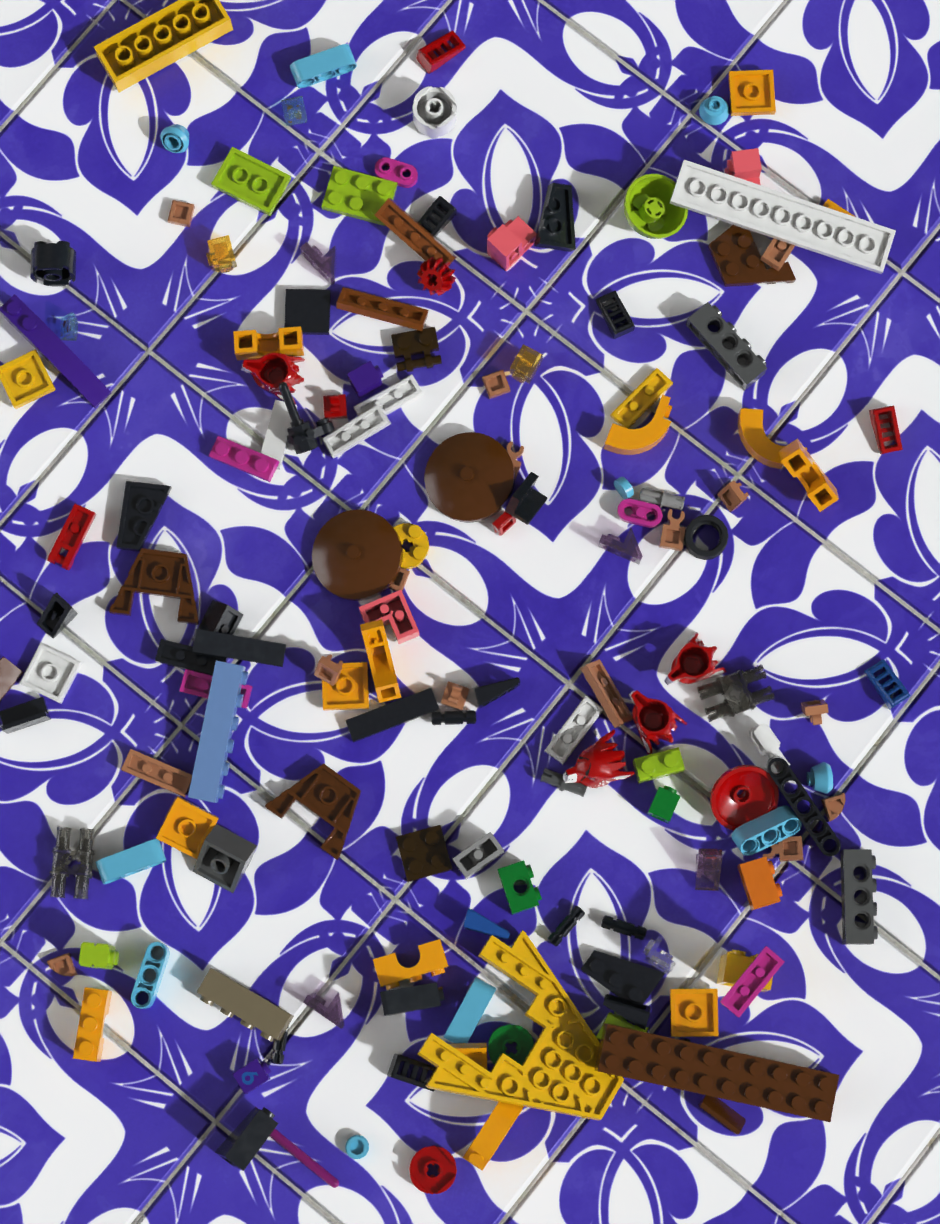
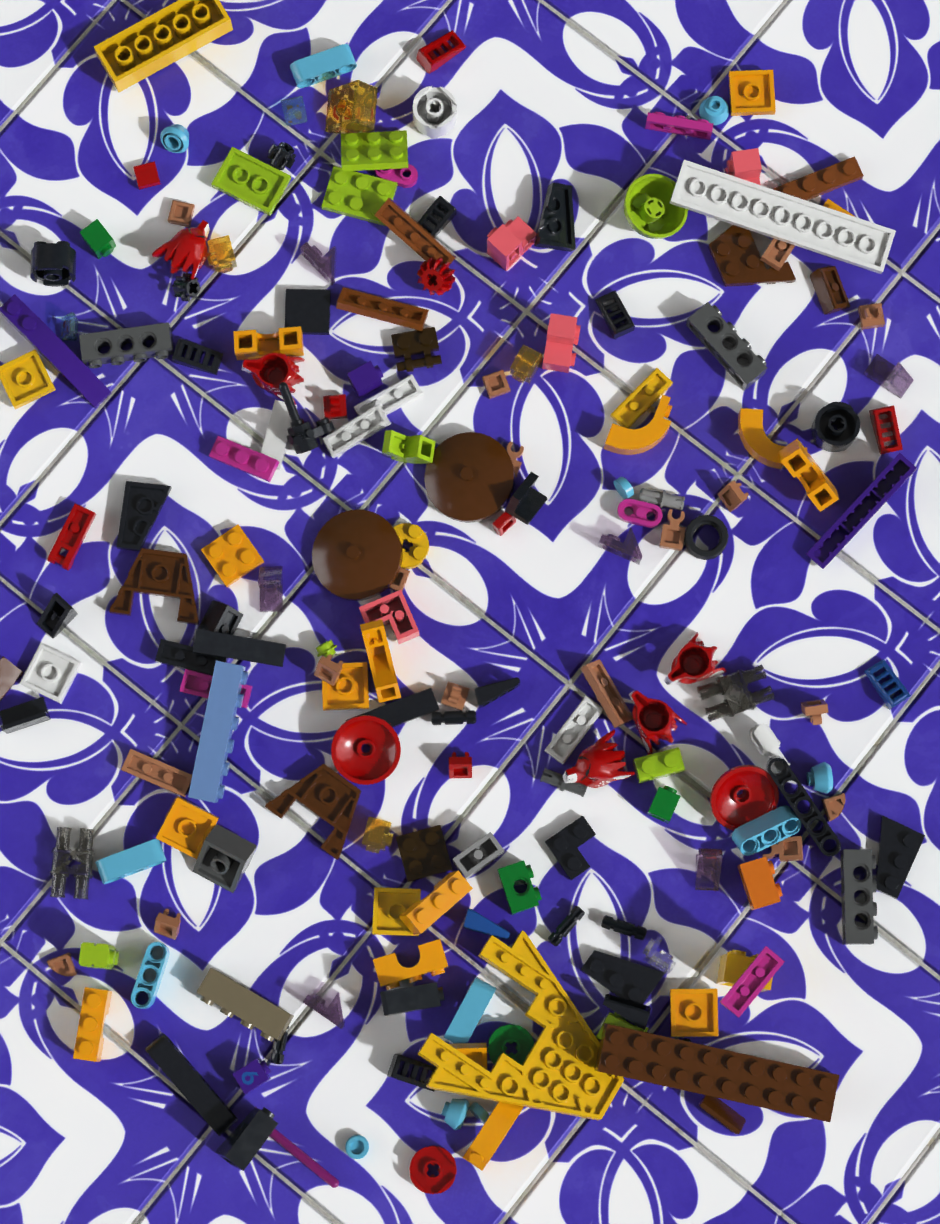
none -> dark grey brick [79,322,174,368]
none -> green brick [80,219,116,259]
none -> red tile [133,161,161,190]
none -> black beam [145,1032,238,1136]
none -> red piece [152,220,210,280]
none -> nougat tile [154,909,181,940]
none -> black gear [172,273,201,302]
none -> black slope [172,338,223,375]
none -> light orange plate [201,524,264,587]
none -> clear purple slope [258,566,283,612]
none -> black gear [267,142,296,170]
none -> lime plate [316,640,337,657]
none -> clear yellow slope [325,80,378,134]
none -> red dish [331,715,401,785]
none -> lime plate [341,130,408,172]
none -> clear yellow brick [362,817,394,854]
none -> yellow plate [372,887,421,936]
none -> lime brick [382,430,436,464]
none -> light orange arch [399,870,473,935]
none -> medium azure cone [441,1099,470,1130]
none -> red tile [449,752,472,779]
none -> medium azure tile [469,1102,490,1124]
none -> coral brick [542,313,581,373]
none -> black plate [545,816,596,880]
none -> dark pink plate [645,112,713,140]
none -> dark orange plate [774,156,864,201]
none -> dark purple slope [806,453,917,569]
none -> reddish brown slope [810,266,850,315]
none -> black brick [811,402,860,452]
none -> nougat tile [858,303,885,330]
none -> clear purple slope [864,354,914,399]
none -> black wing [875,816,925,899]

